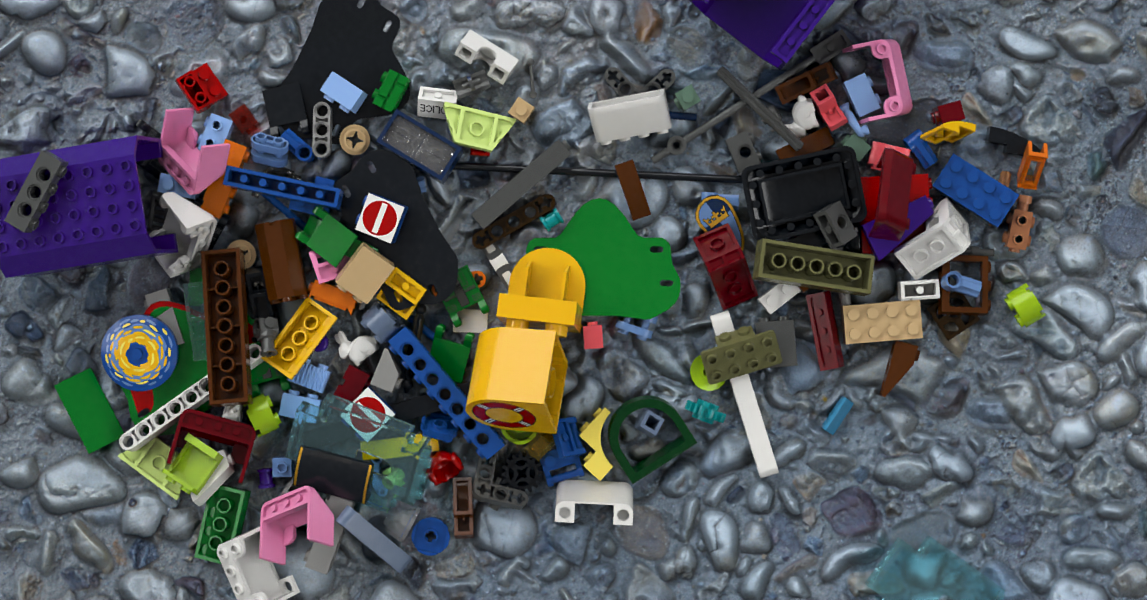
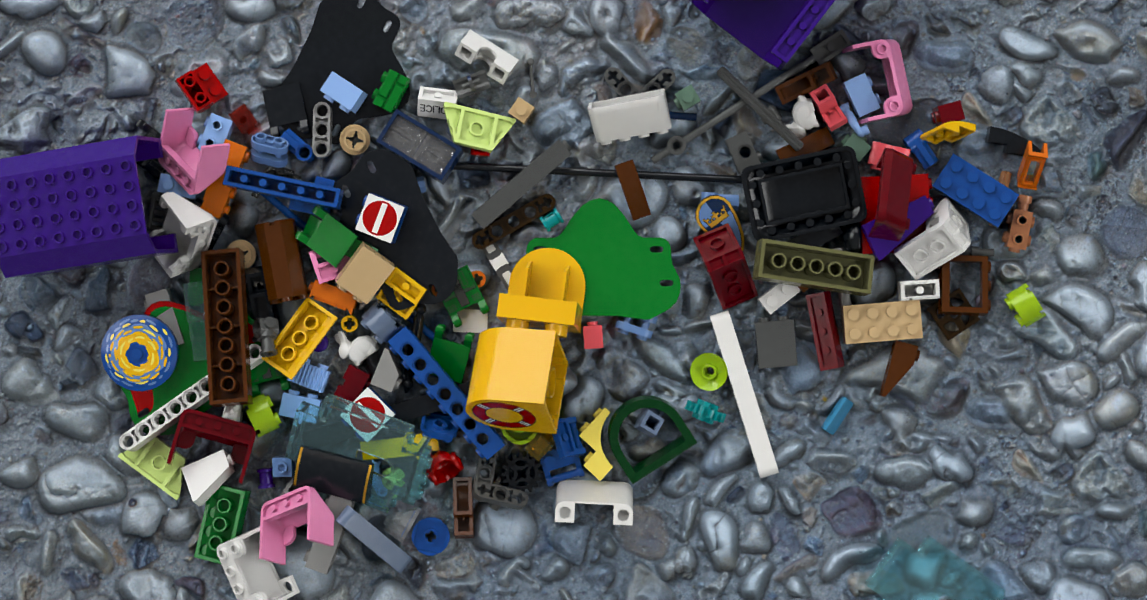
dark grey brick [4,150,68,233] -> none
green slope [54,368,125,454] -> none
lime panel [162,433,224,495] -> none
olive bracket [700,326,782,385] -> none
dark grey brick [813,201,858,249] -> none
medium blue piece [940,271,982,298] -> none
none -> yellow bush [341,315,359,332]

